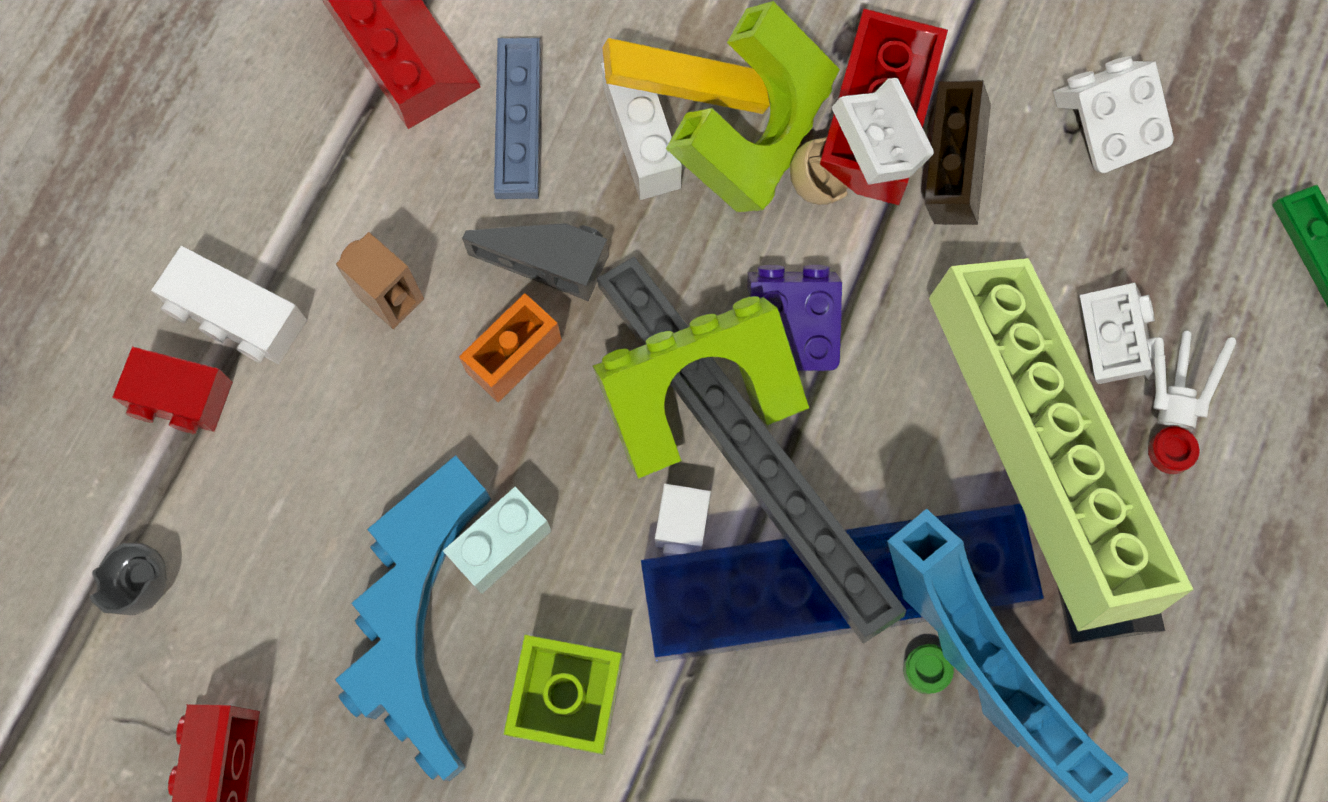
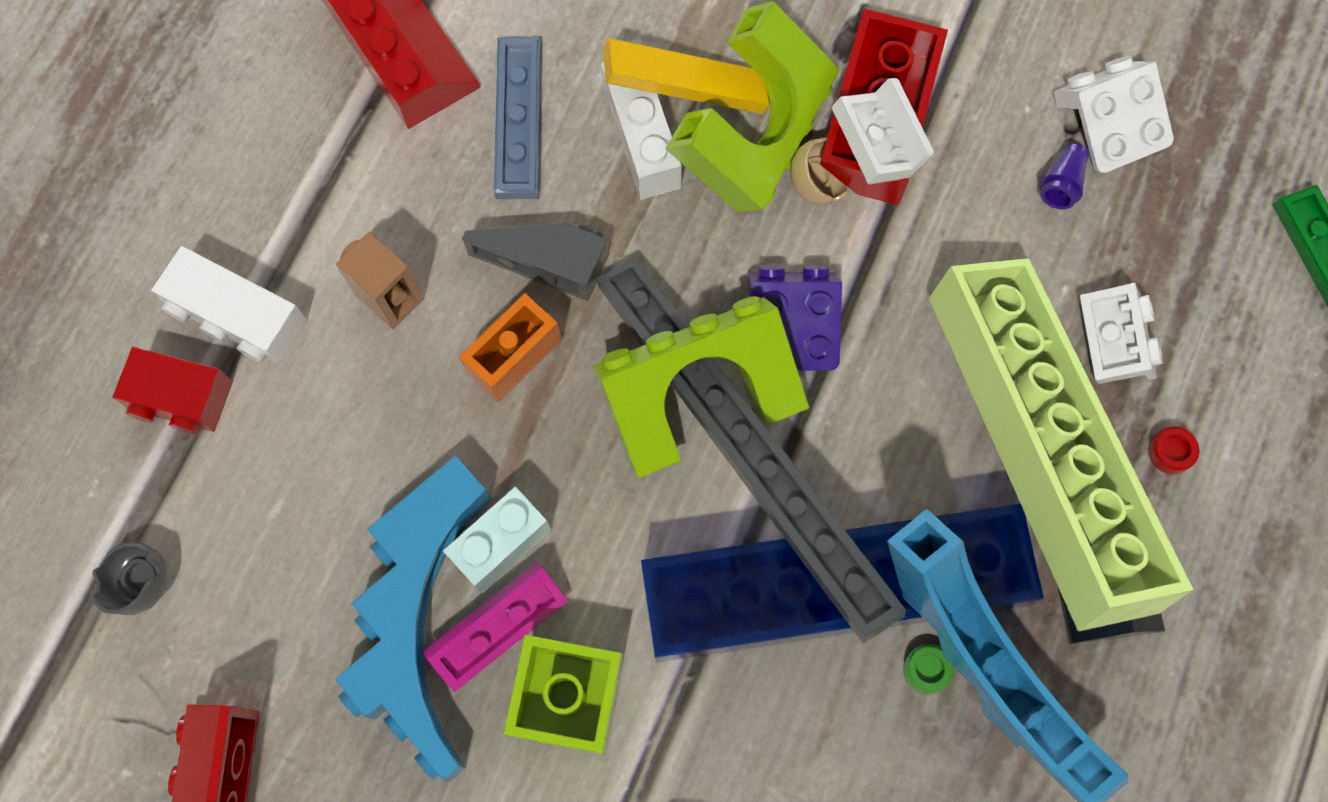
white brick [655,483,711,559] -> none
dark brown brick [925,80,991,225] -> none
white plant [1153,331,1236,429] -> none
none -> dark pink plate [423,561,568,692]
none -> dark purple cone [1039,144,1089,210]

